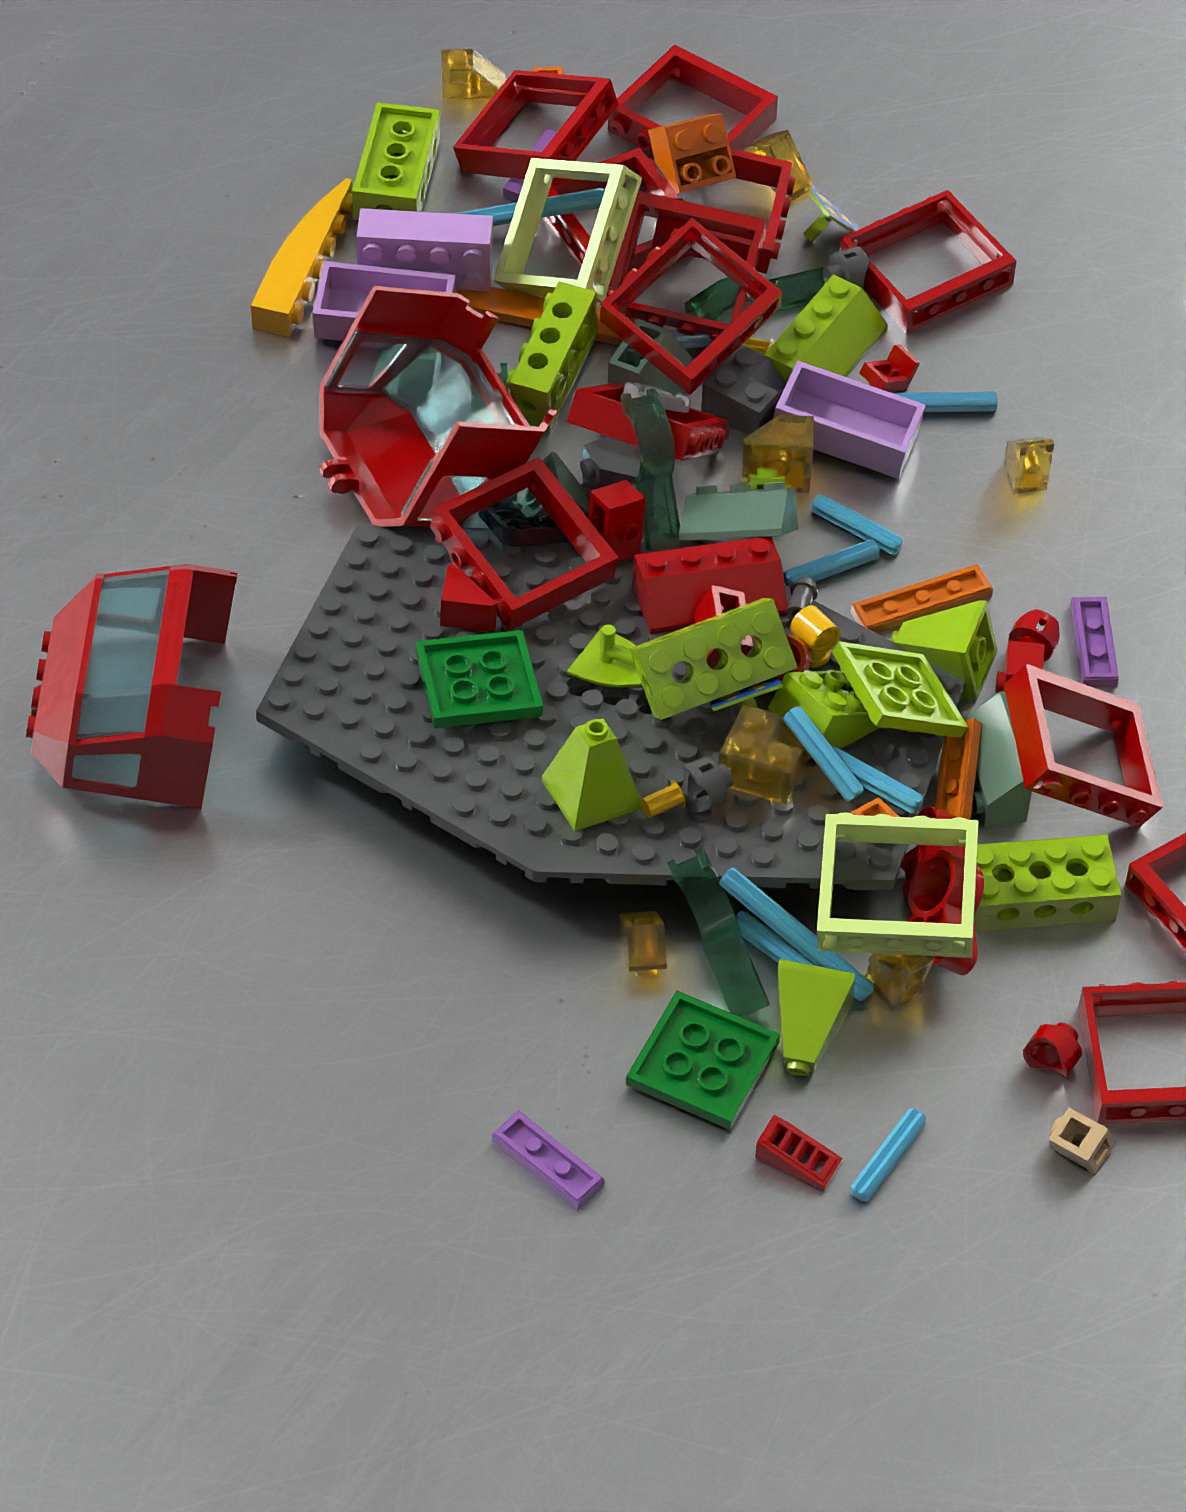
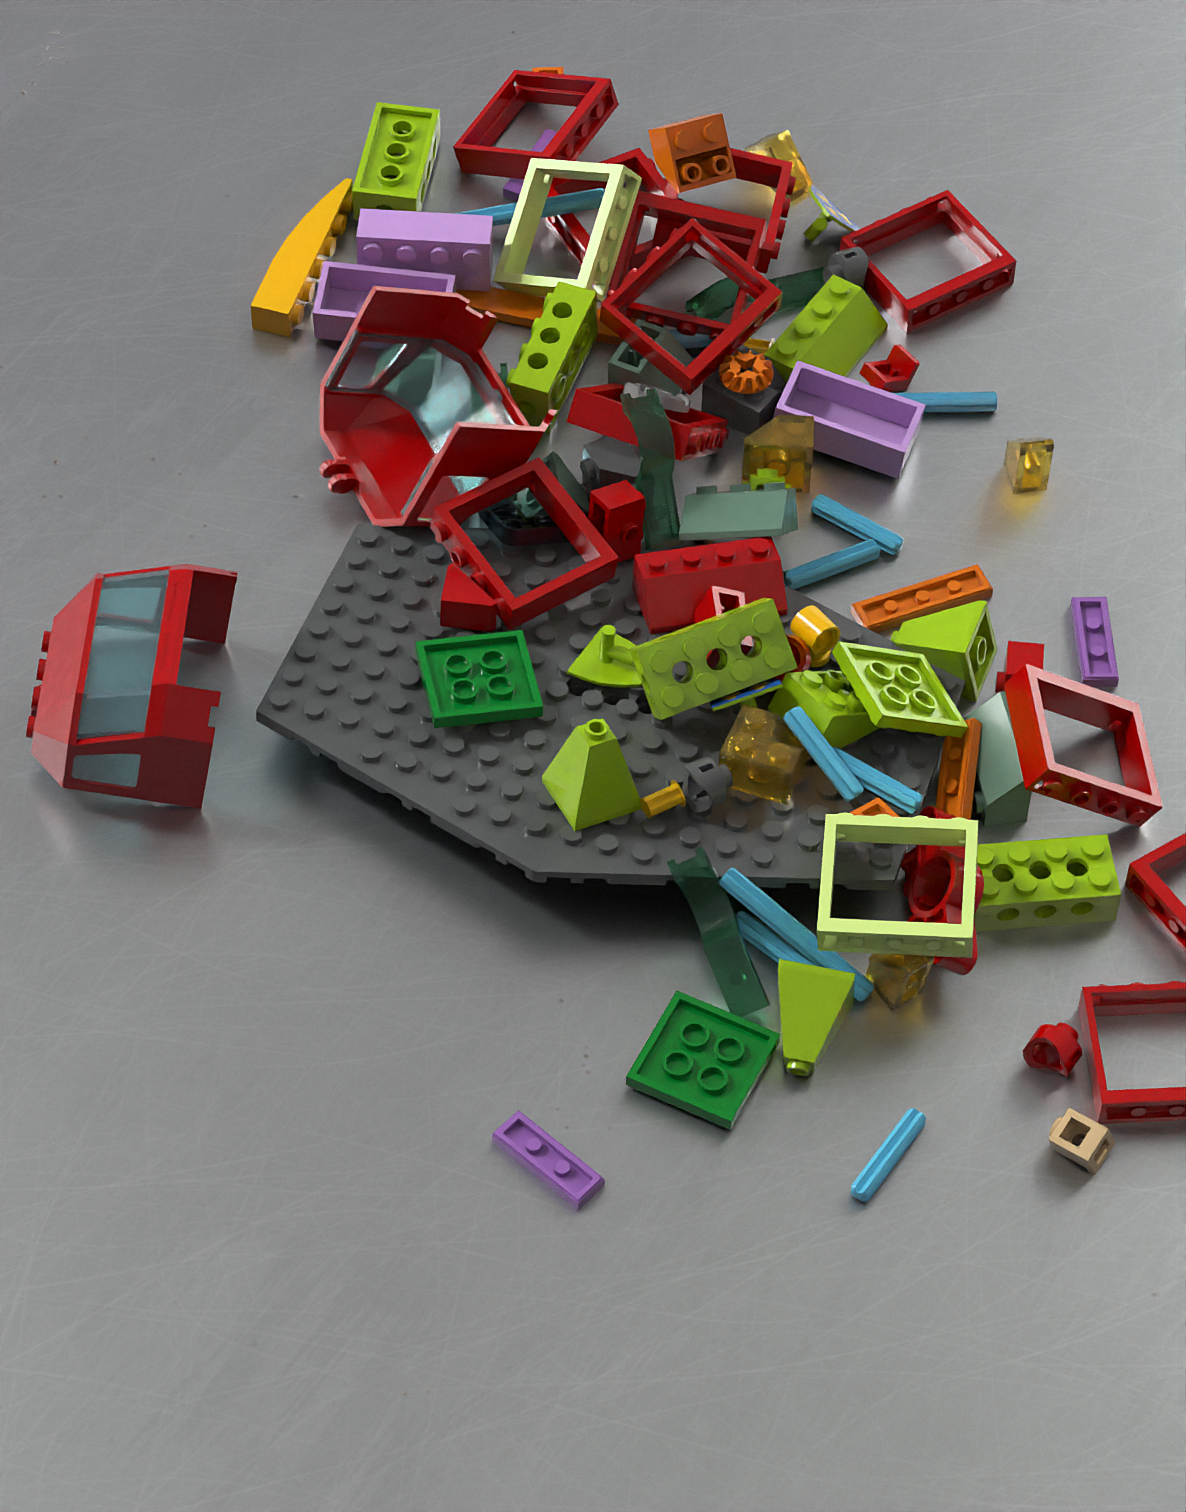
clear yellow slope [441,49,505,99] -> none
red window [608,44,778,153] -> none
clear yellow slope [619,911,667,976] -> none
red slope [755,1115,843,1191] -> none
dark grey pin [786,577,818,621] -> none
red piece [1008,609,1060,661] -> none
none -> orange gear [719,349,774,394]

